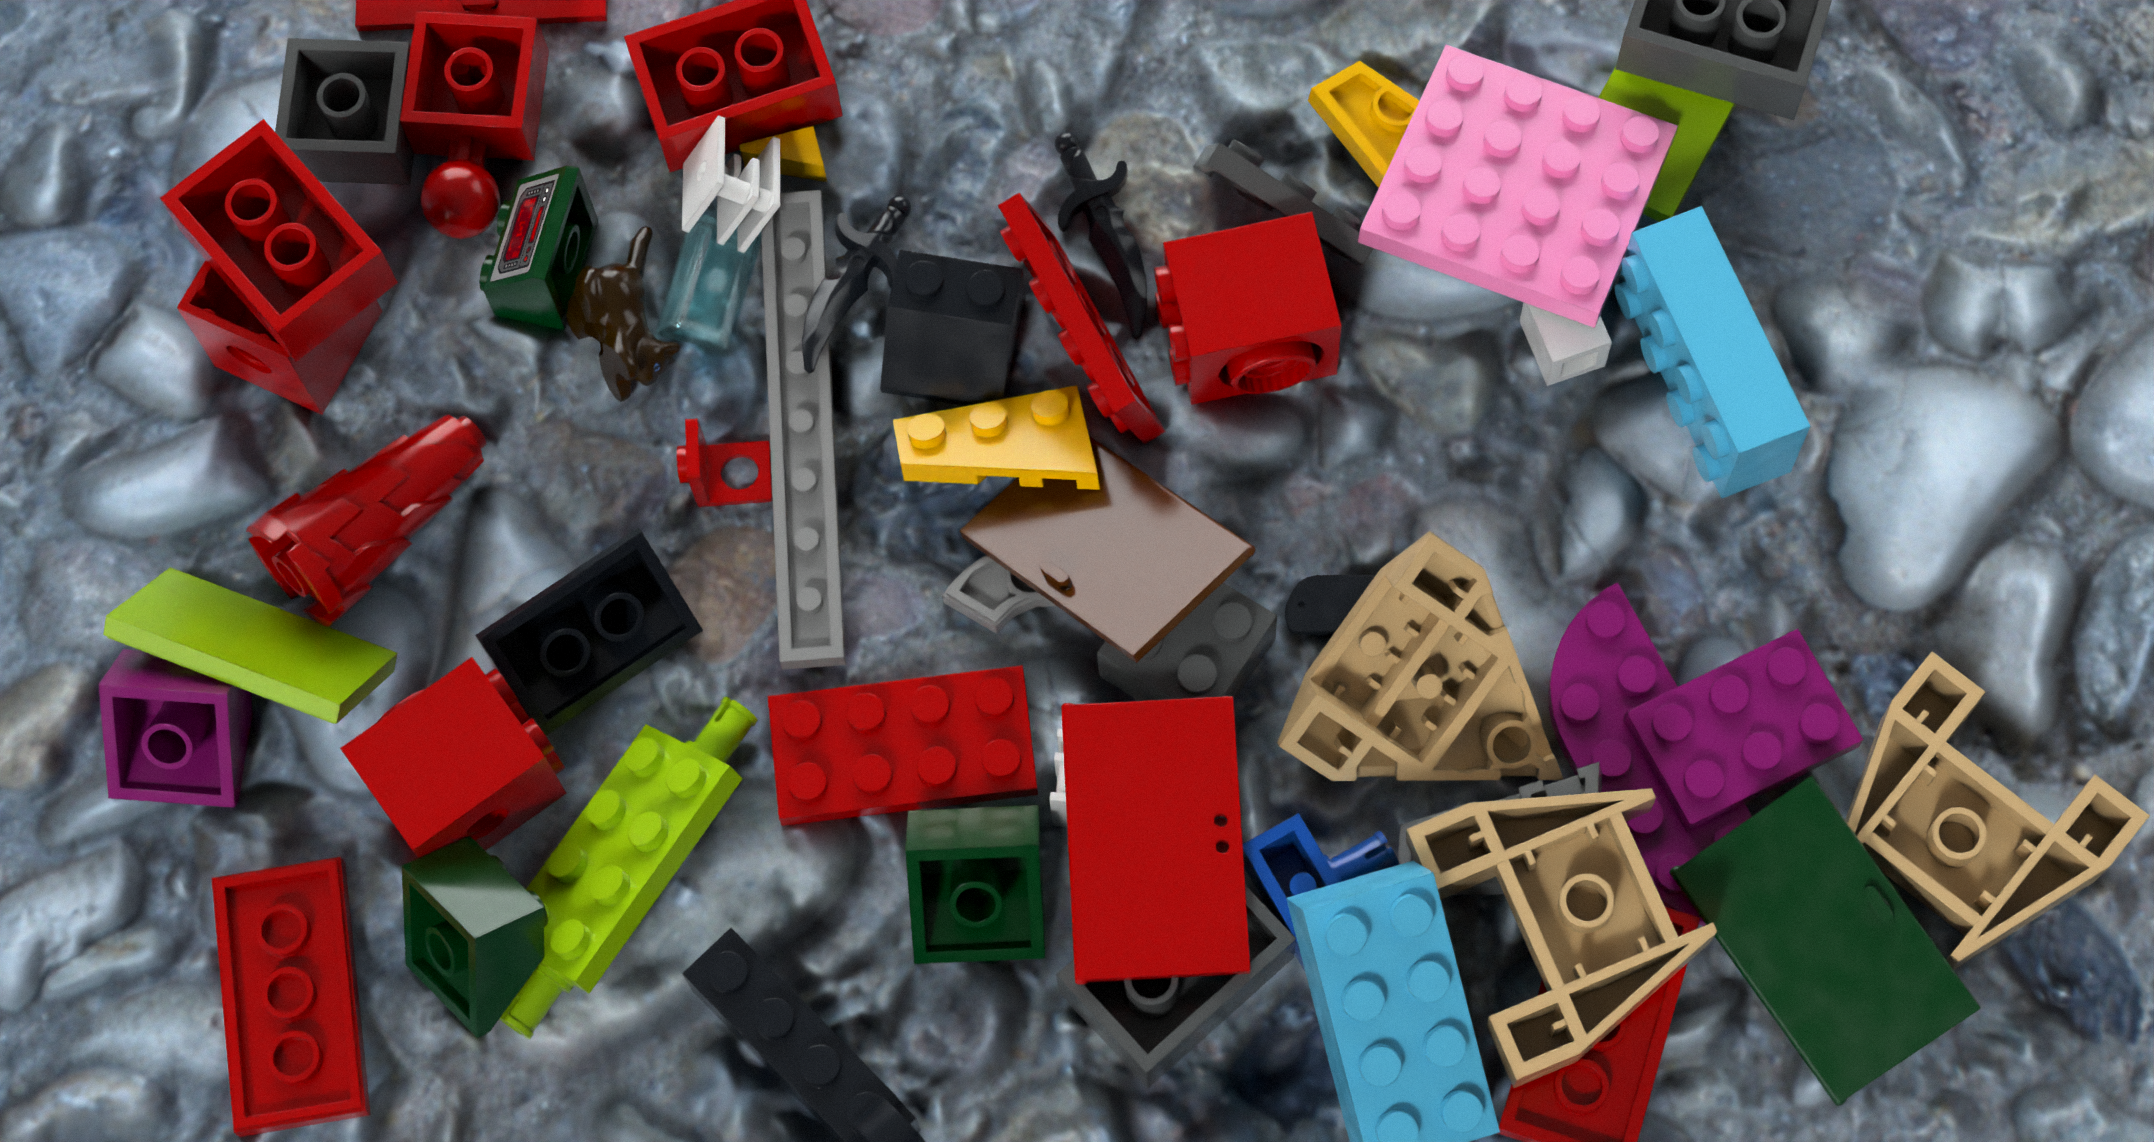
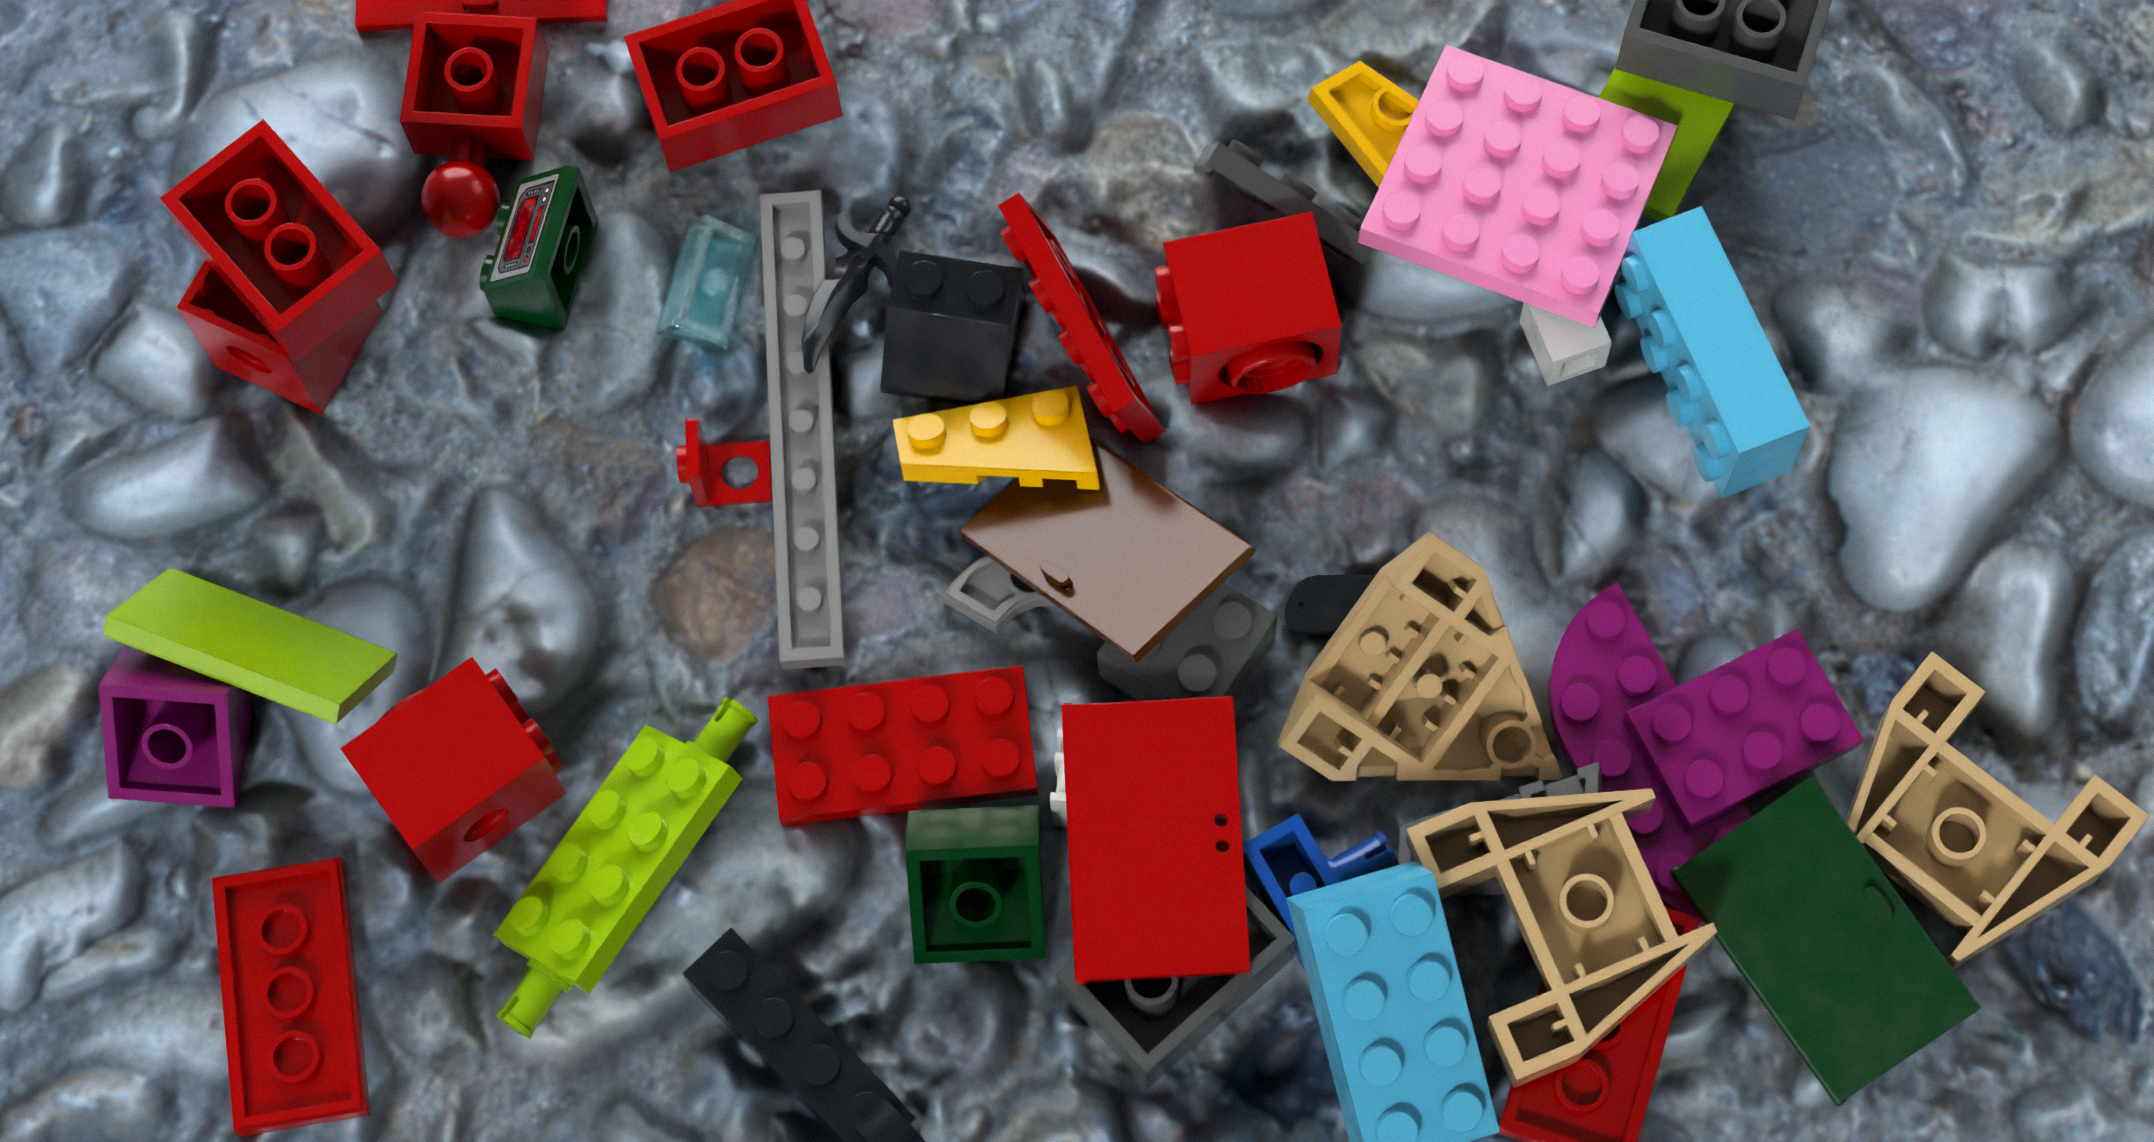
red cone [246,415,487,627] -> none
dark grey brick [275,38,414,185] -> none
dark green slope [402,836,548,1038] -> none
black slope [475,528,703,735] -> none
dark brown animal [566,226,680,402] -> none
white piece [682,115,780,253] -> none
yellow piece [739,126,827,182] -> none
black piece [1055,132,1148,340] -> none

